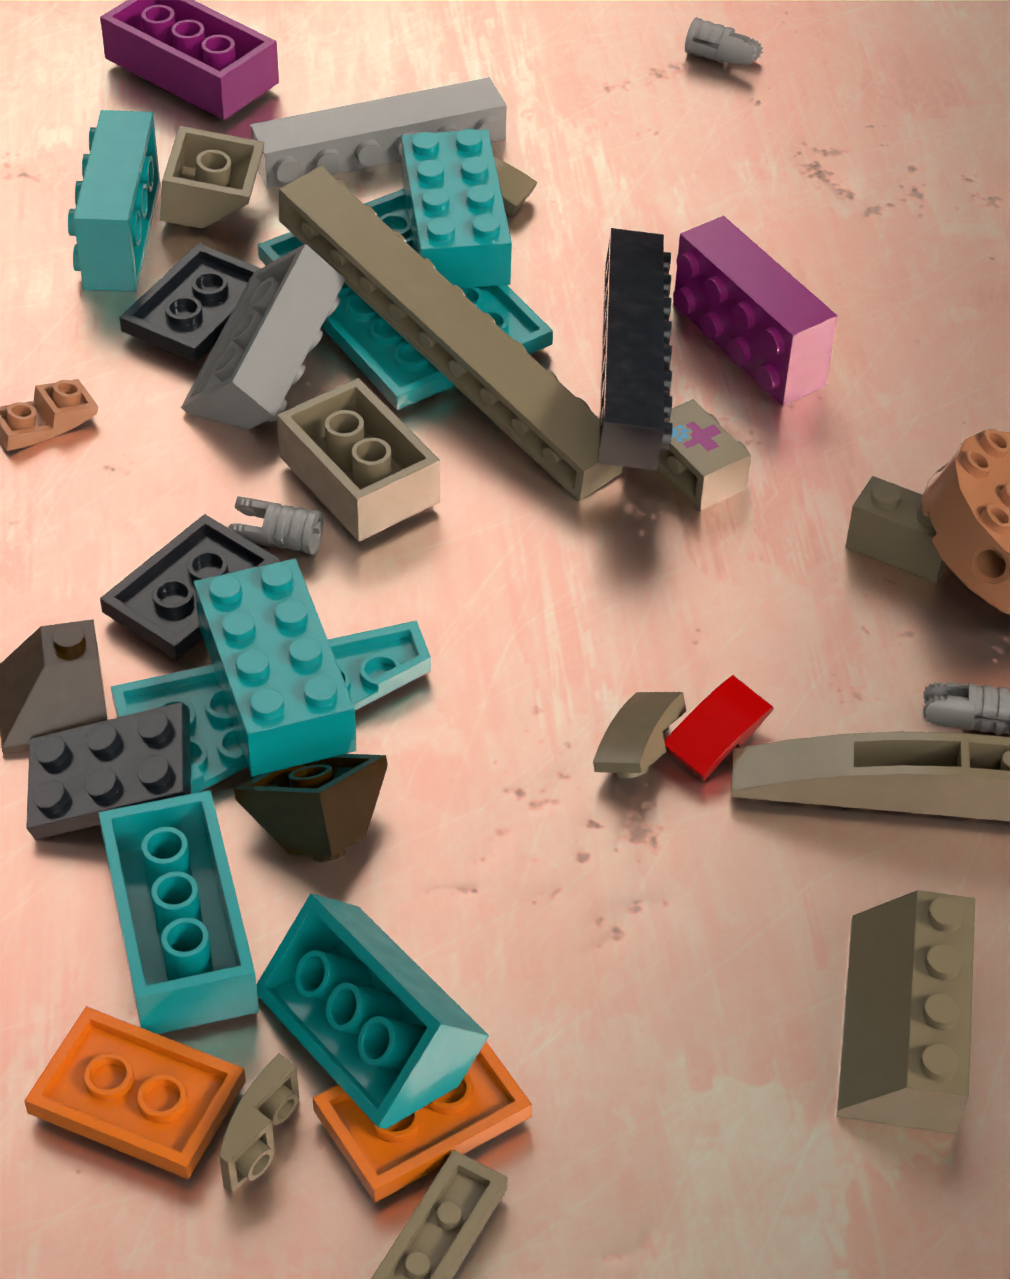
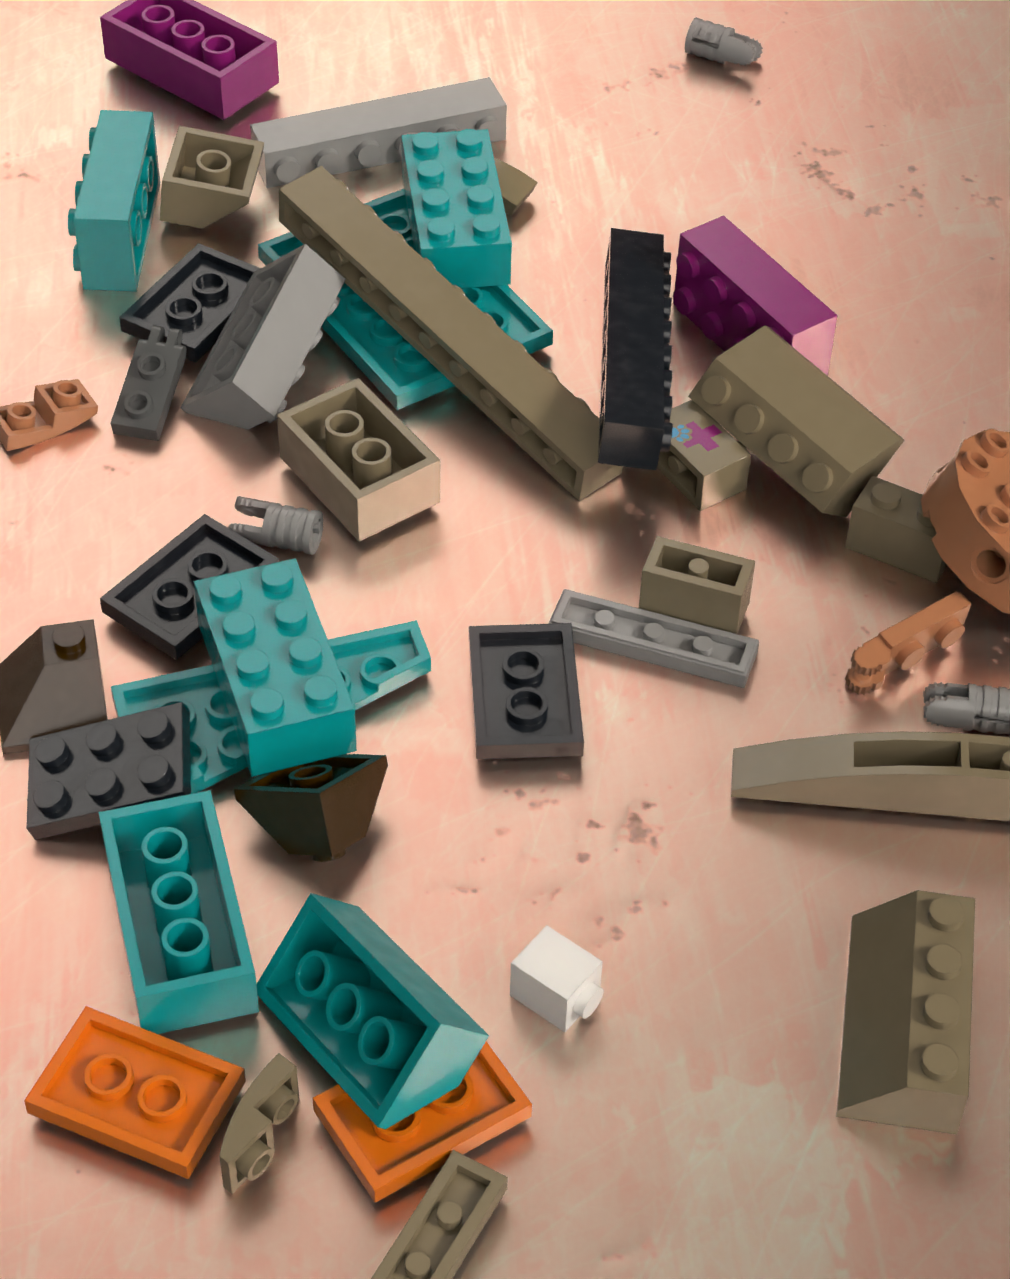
dark tan slope [593,692,687,778] -> none
red slope [664,675,774,782] -> none
none -> dark grey hinge [110,325,187,441]
none -> black plate [468,623,584,759]
none -> white brick [510,925,604,1032]
none -> light grey tile [548,589,759,688]
none -> dark tan brick [639,536,755,634]
none -> dark tan slope [688,326,904,517]
none -> nougat hinge [845,591,971,695]

